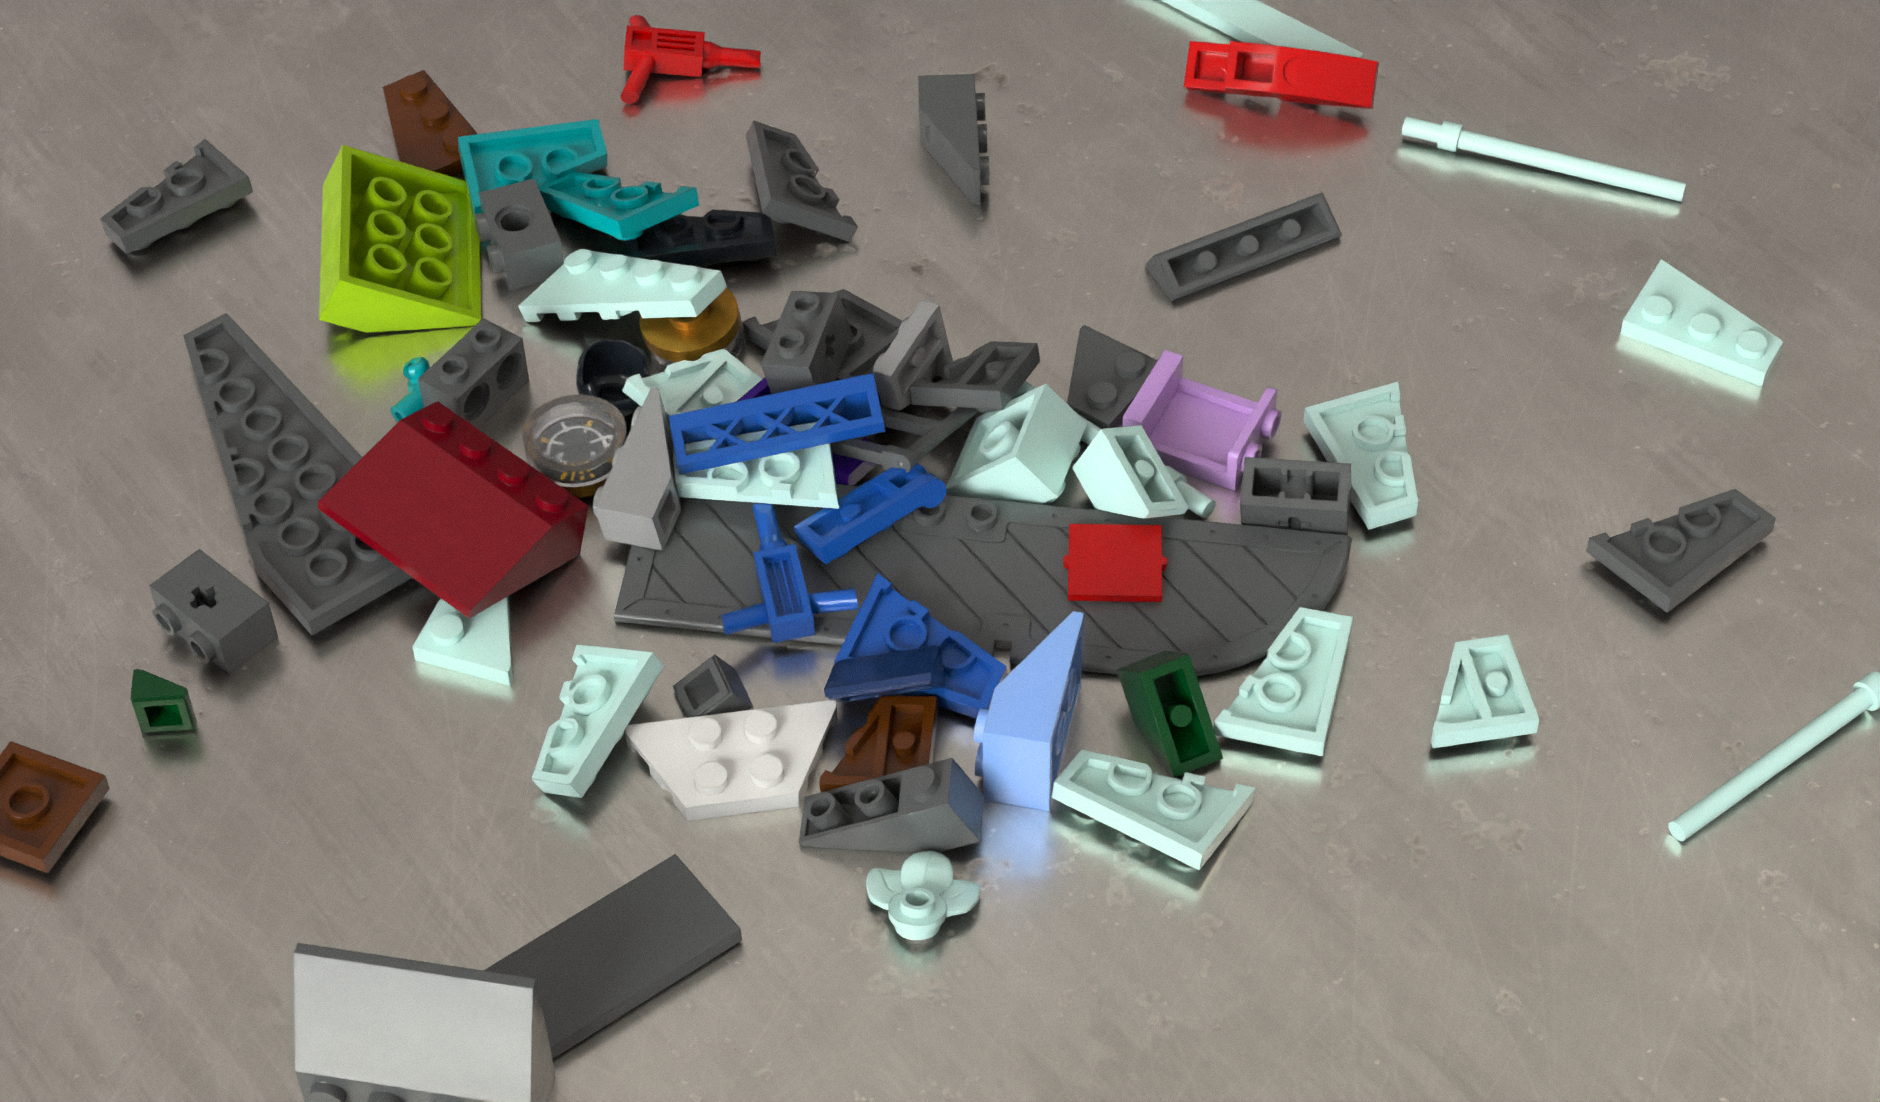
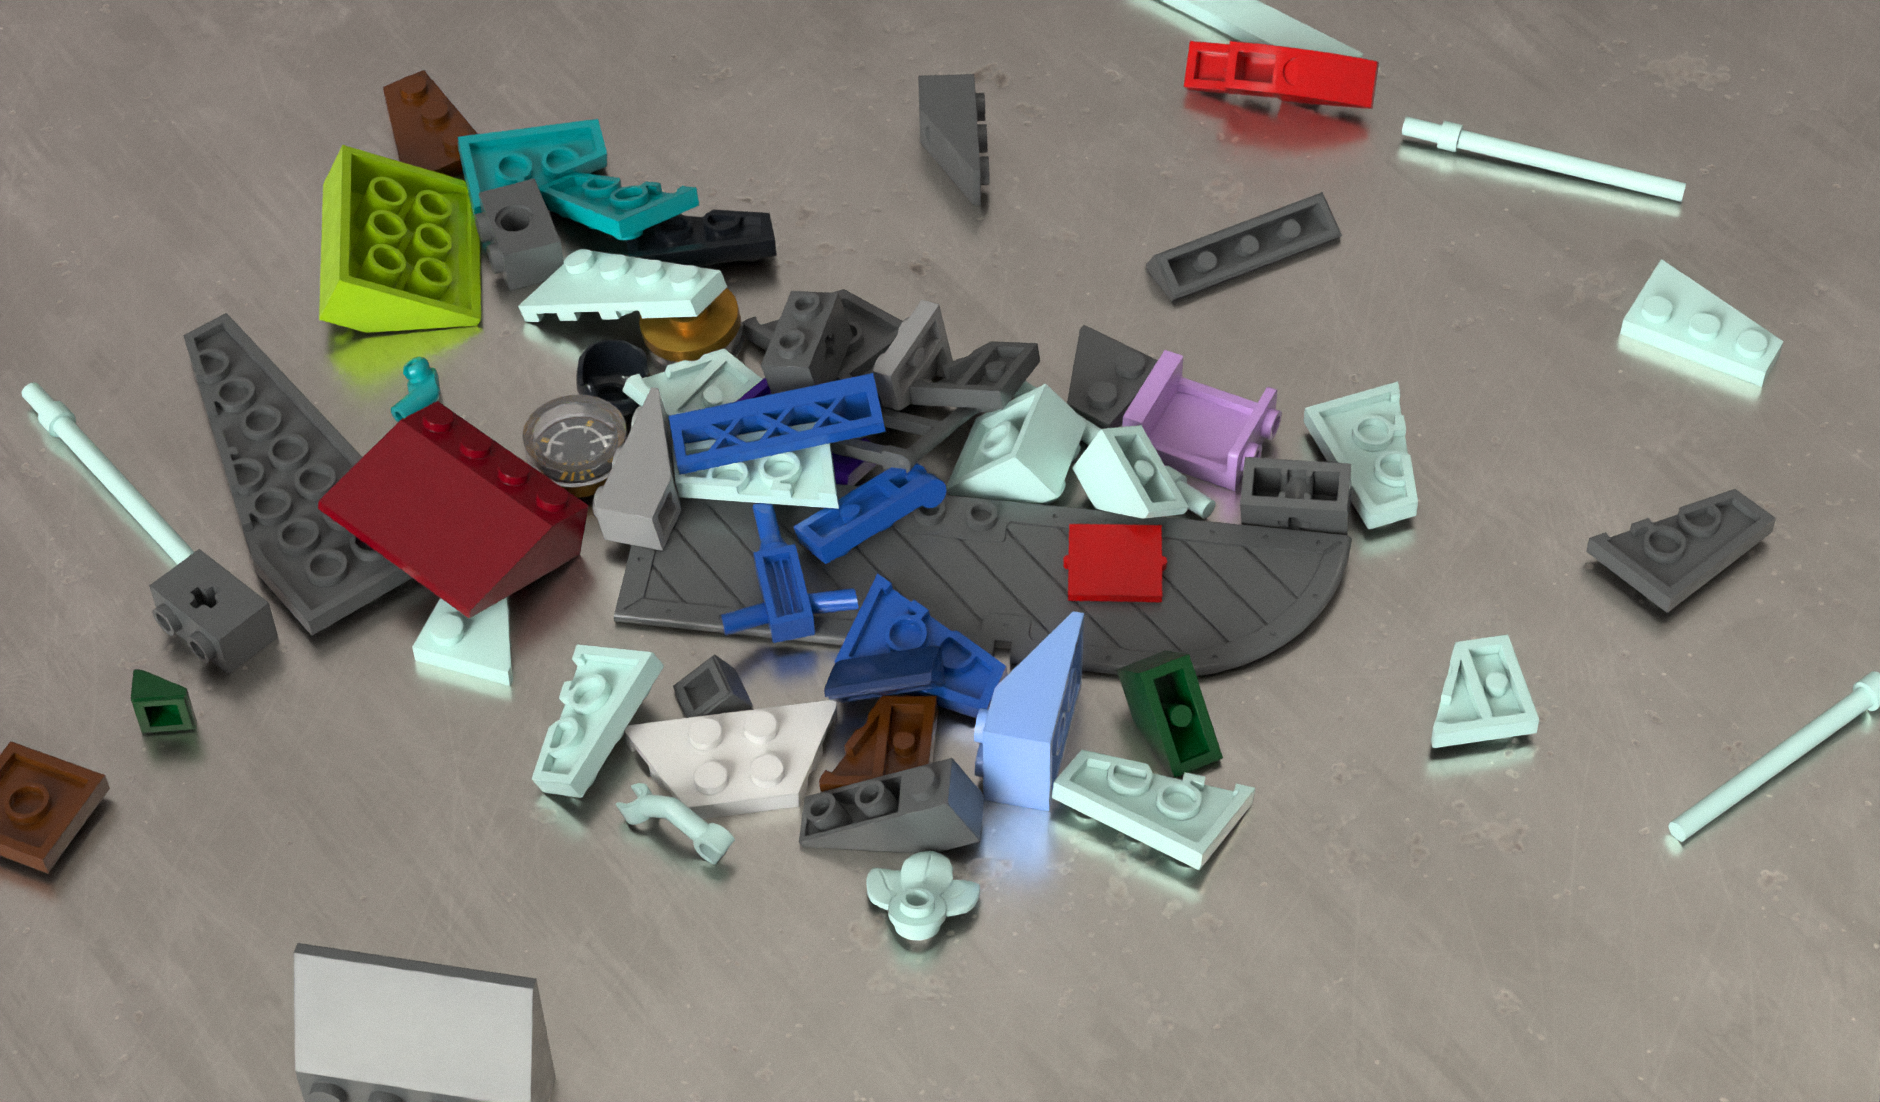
dark grey wing [100,139,253,254] -> none
dark grey brick [418,318,529,429] -> none
dark grey tile [483,854,742,1059] -> none
red piece [620,15,761,104] -> none
dark grey wing [746,120,858,242] -> none
light aqua wing [1214,607,1353,756] -> none
none -> light aqua bar [22,382,194,565]
none -> light aqua arm [615,783,735,865]

